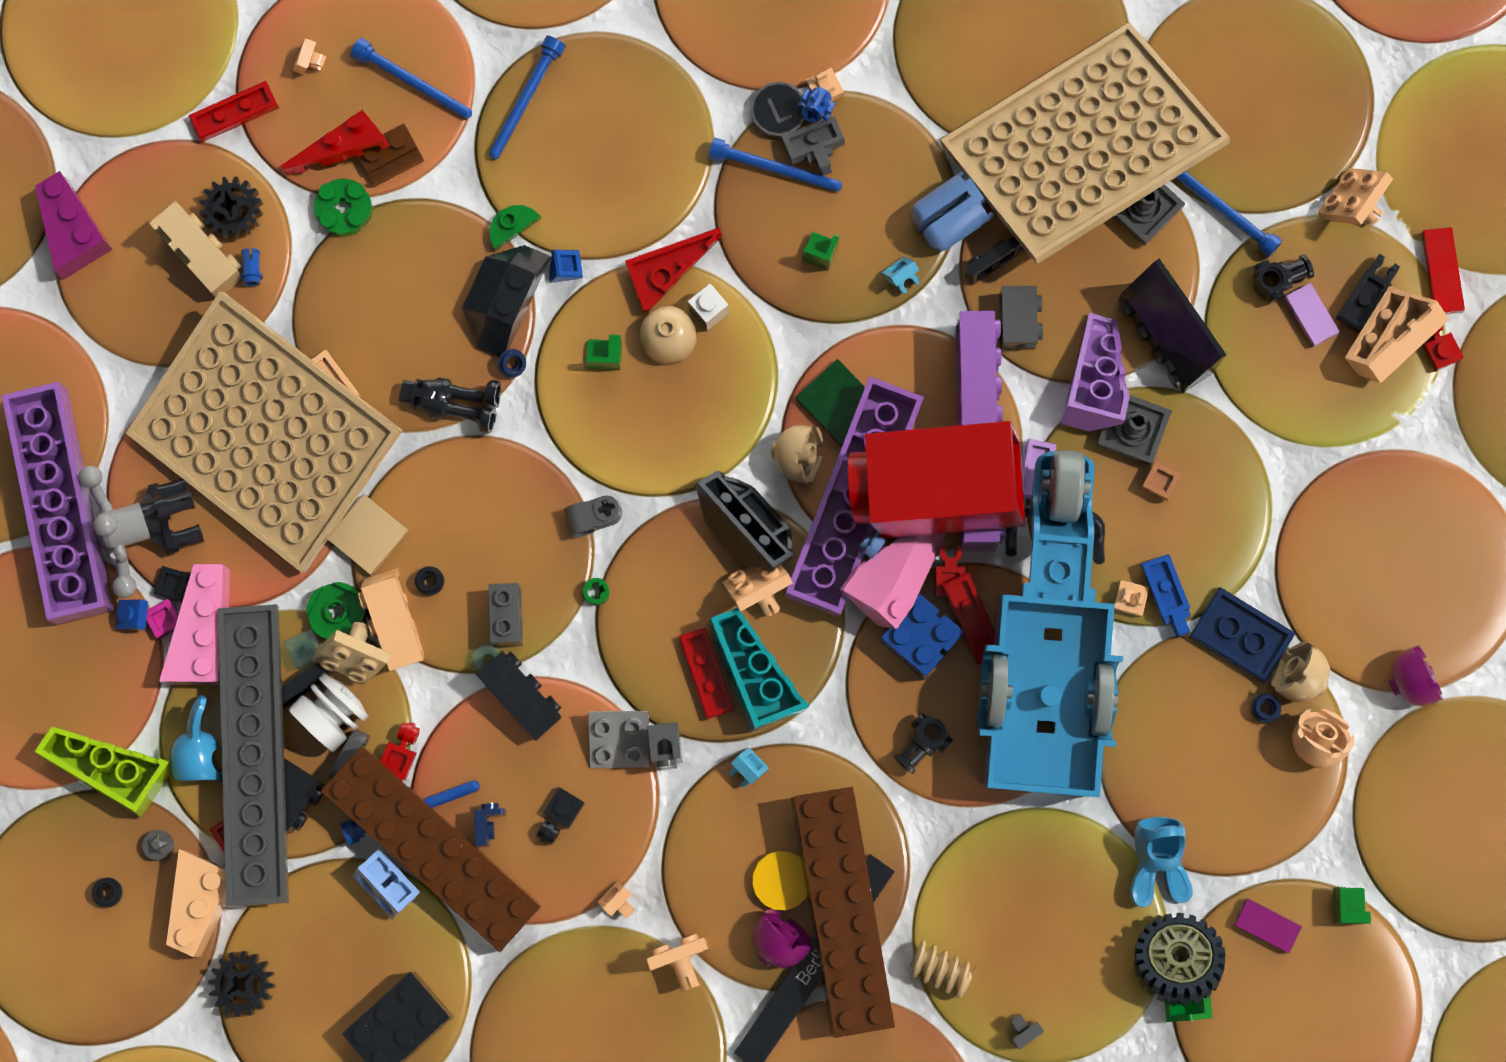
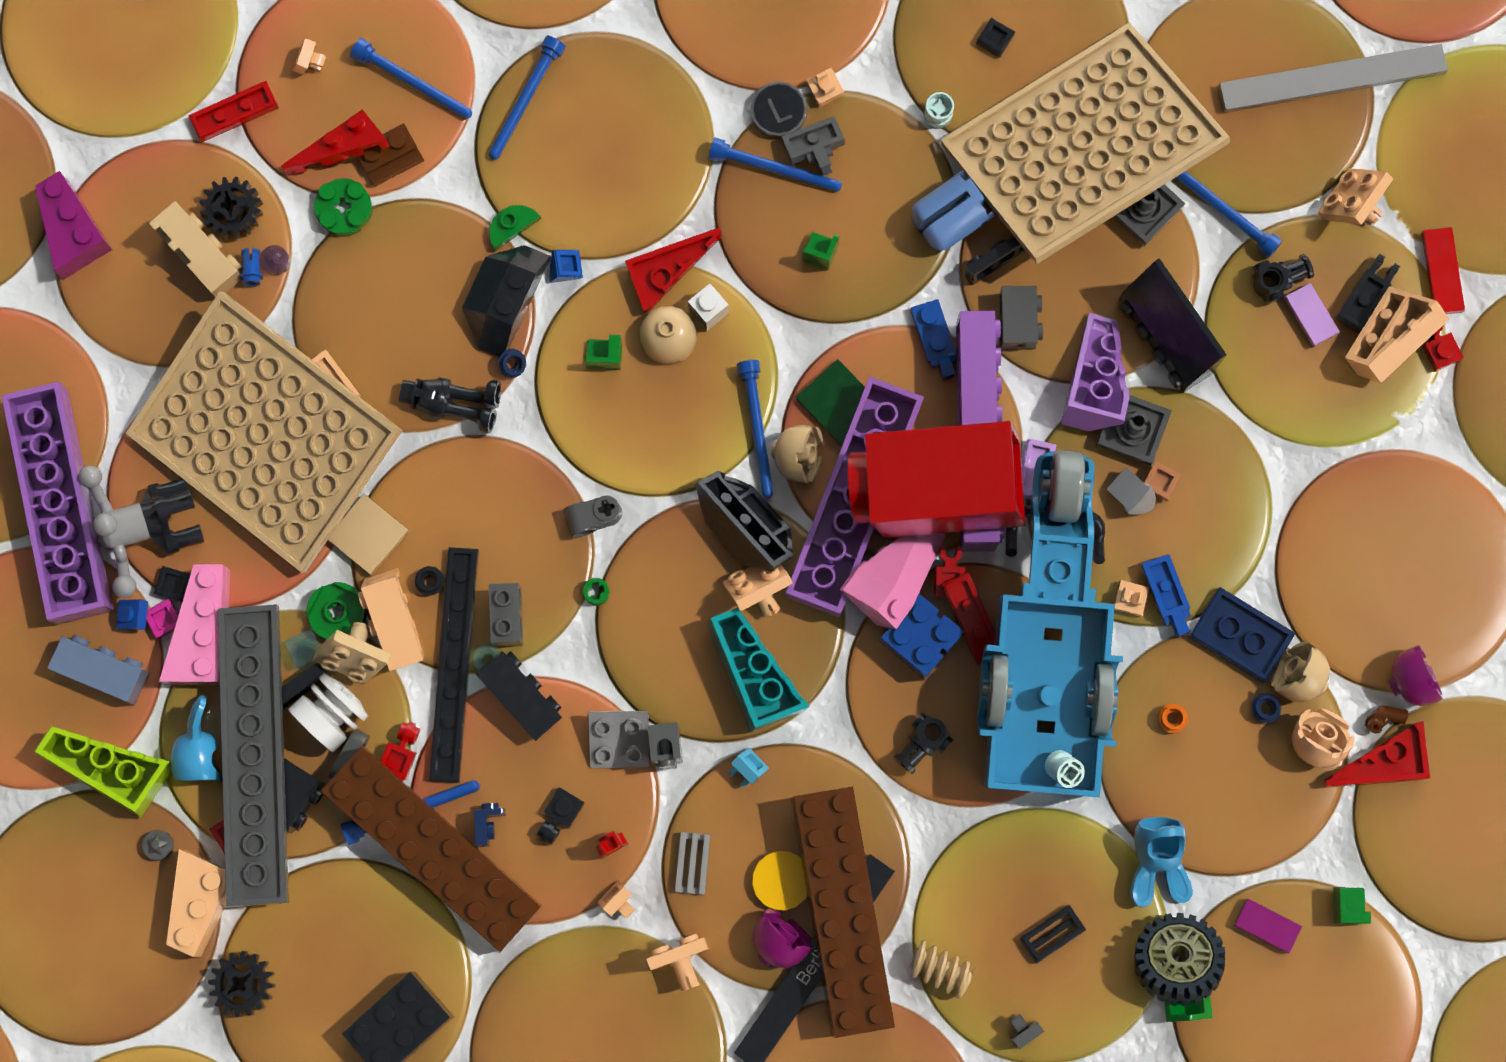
black plate [92,877,123,908] -> none
light blue brick [352,848,420,919] -> none
red tile [679,627,735,720] -> none
blue gear [798,87,835,123] -> none
medium blue plate [859,531,885,559] -> none
medium azure tile [881,256,919,294] -> none
none -> sand blue brick [47,634,149,705]
none -> tile [260,245,290,275]
none -> black tile [429,547,479,783]
none -> red plate [595,831,629,859]
none -> light grey tile [675,832,711,895]
none -> blue piece [736,360,773,498]
none -> blue hinge [910,299,957,381]
none -> light aqua wheel [924,92,954,128]
none -> black tile [976,18,1015,58]
none -> black tile [1020,905,1086,963]
none -> light aqua wheel [1045,750,1085,788]
none -> light grey tile [1107,467,1156,515]
none -> orange plate [1158,704,1188,733]
none -> light grey tile [1218,44,1448,113]
none -> red wing [1323,721,1430,787]
none -> reddish brown arm [1365,705,1408,734]

